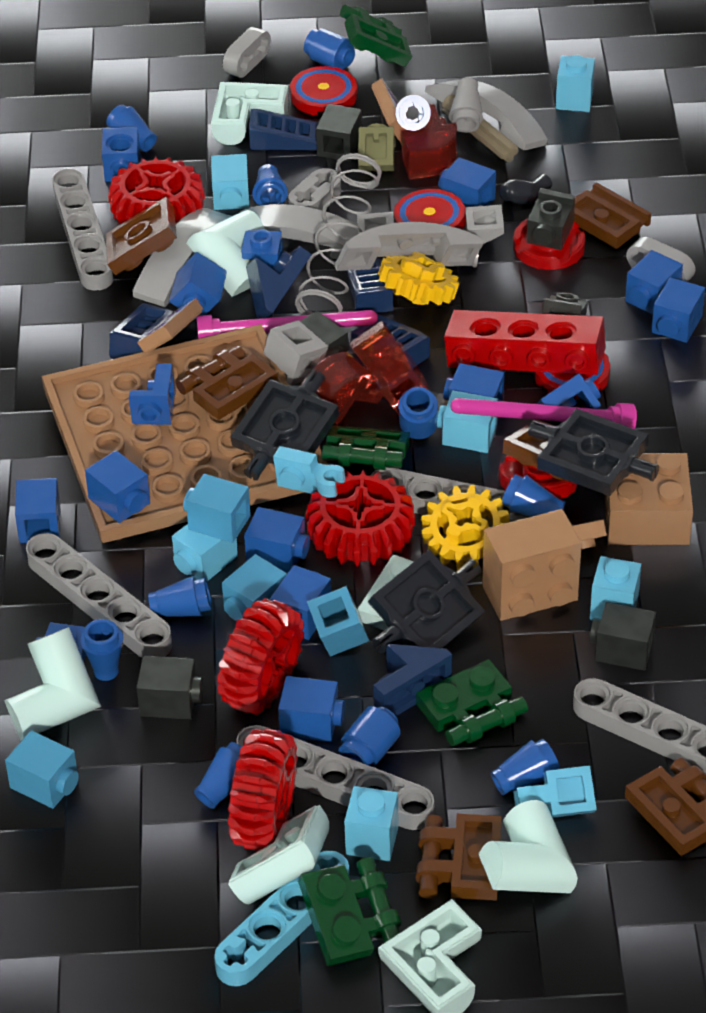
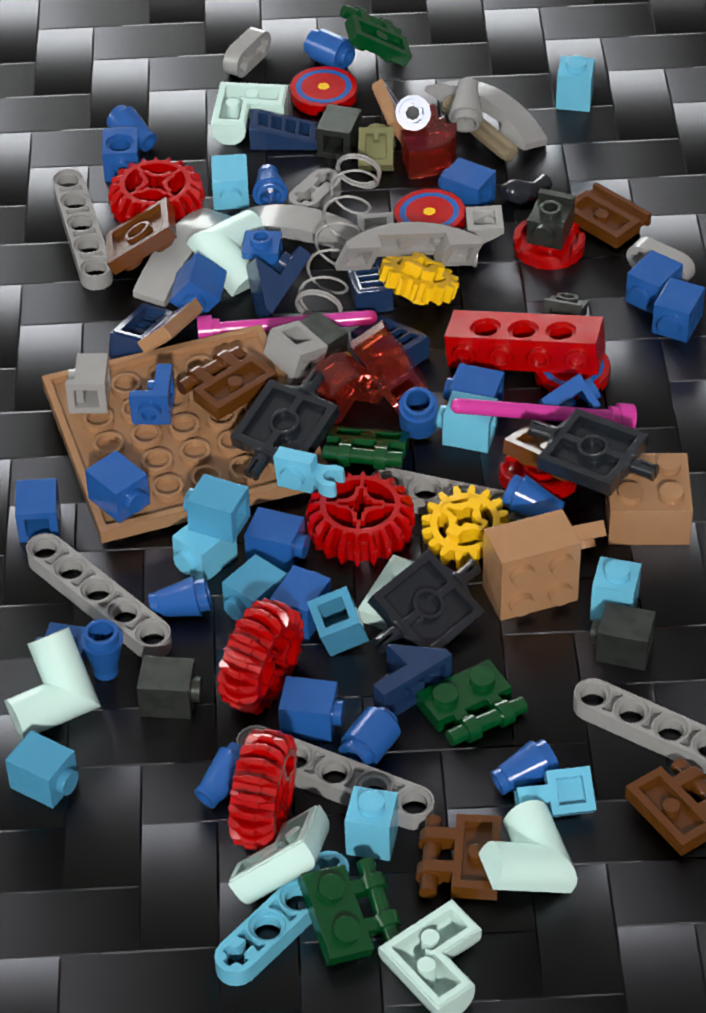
none -> light grey brick [65,353,111,414]

